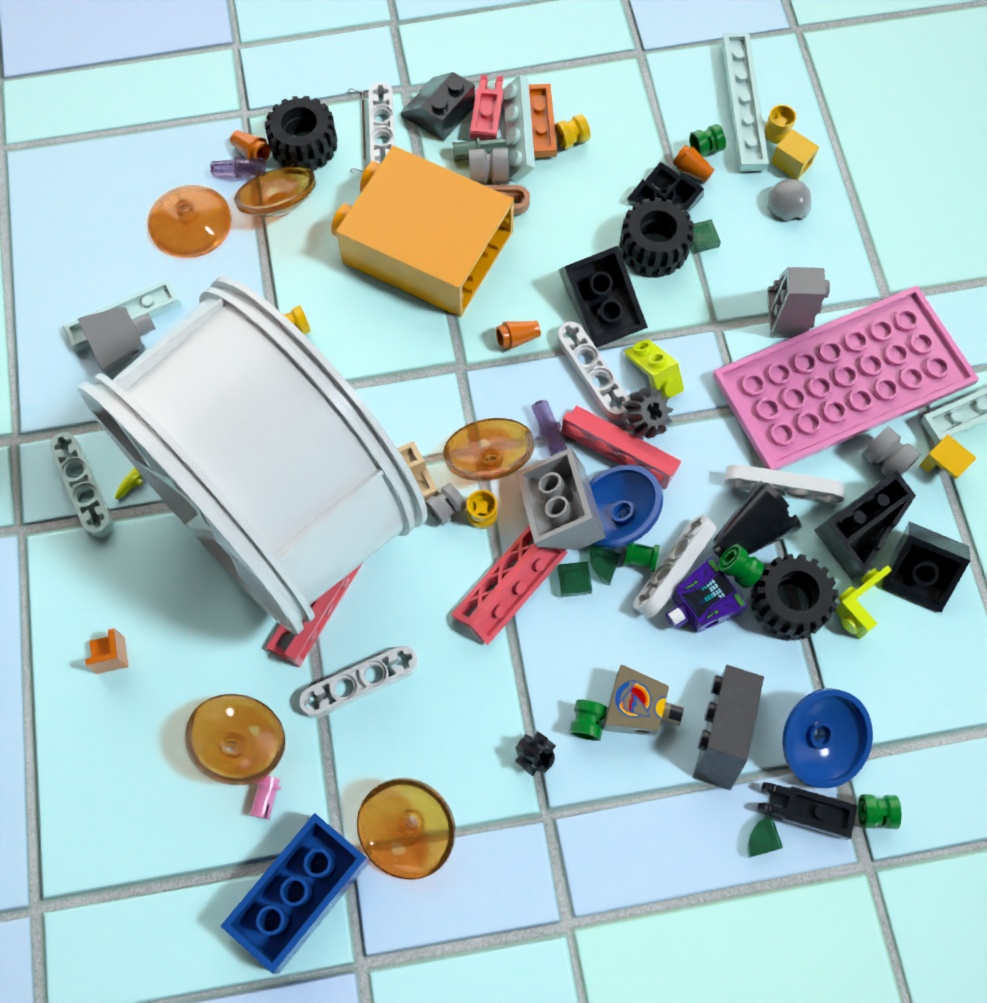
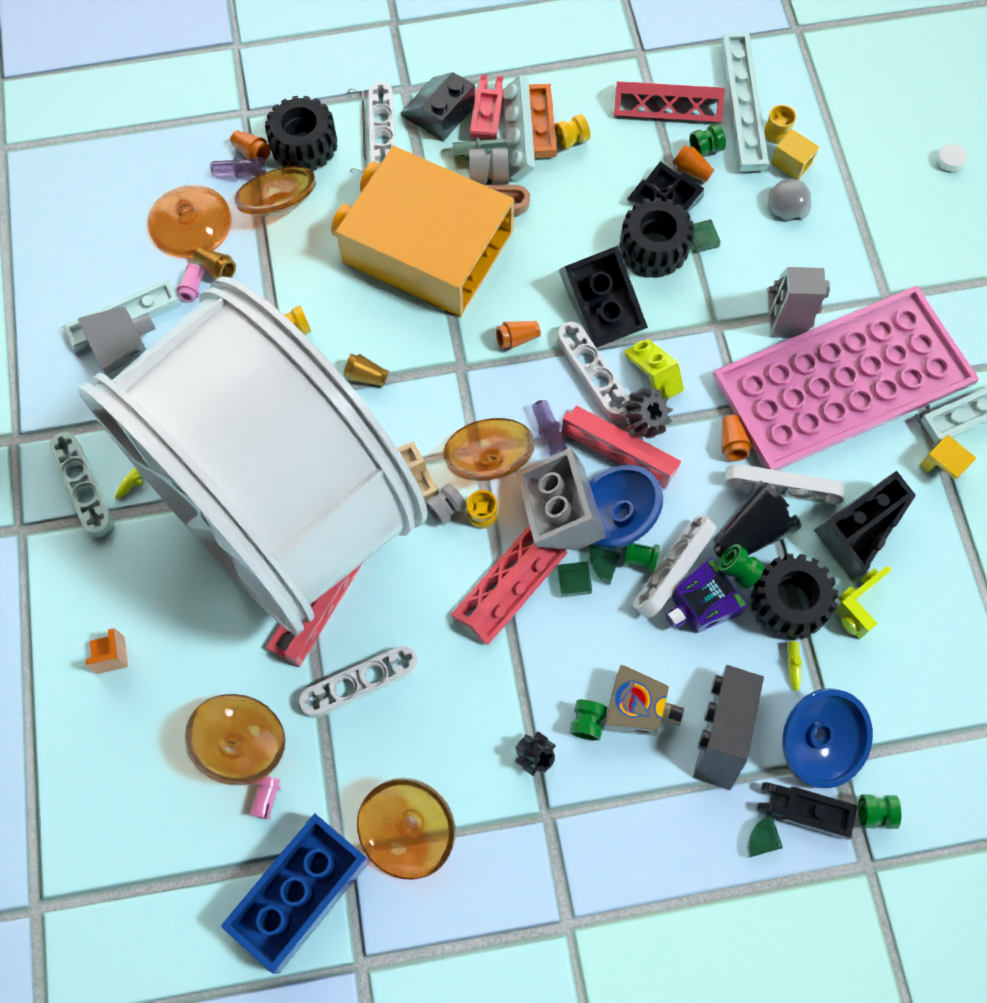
light grey wheel [861,426,921,476] -> none
black slope [882,521,971,613] -> none
none -> bright pink pin [176,264,204,302]
none -> pearl gold cone [193,247,236,280]
none -> pearl gold cone [343,353,389,387]
none -> coral fence [614,81,725,122]
none -> orange cone [721,415,752,461]
none -> neon yellow helmet [787,641,802,691]
none -> white tile [937,144,967,172]

